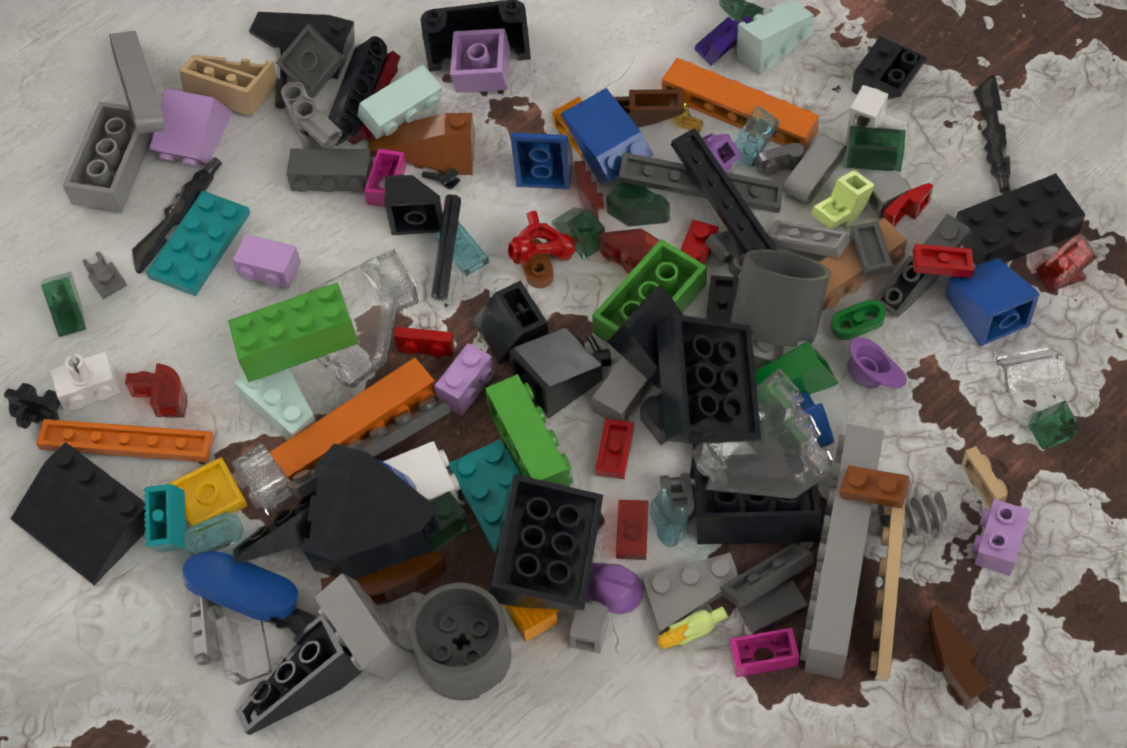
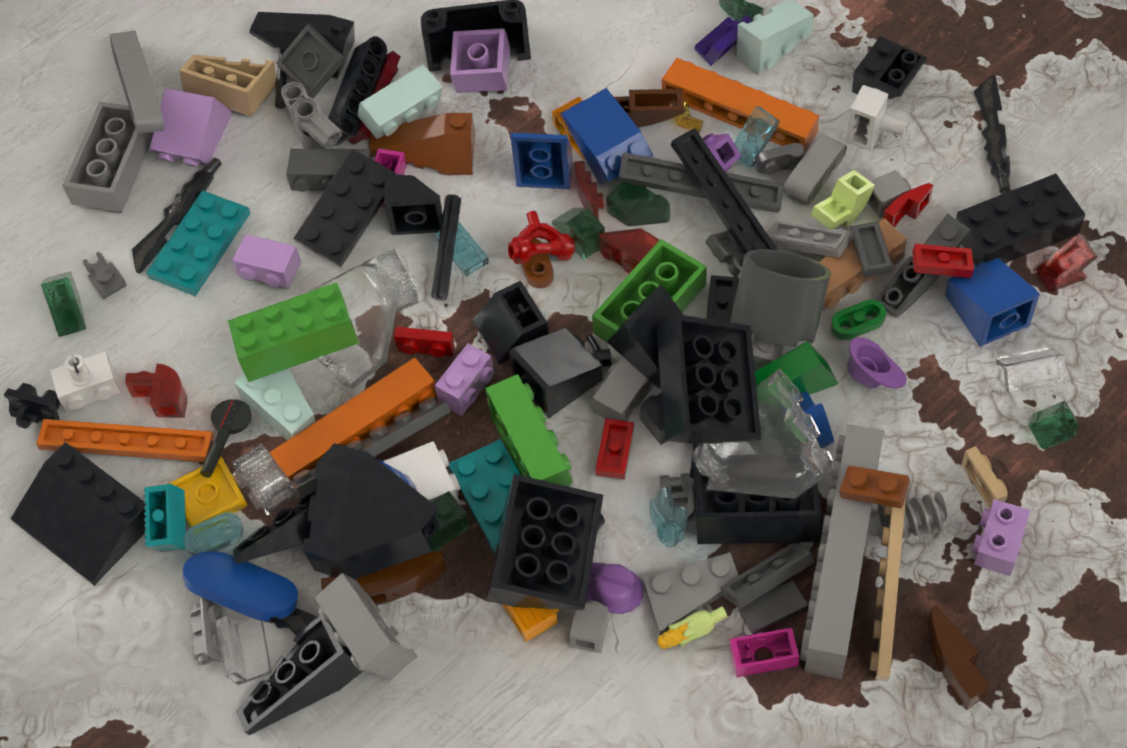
dark grey brick [409,583,511,701] -> none
black hand [422,168,461,190] -> none
clear red plate [616,499,649,560] -> none
red plate [680,220,719,265] -> none
clear green brick [846,126,906,172] -> none
none -> pearl dark grey piece [200,399,252,478]
none -> black plate [293,149,398,268]

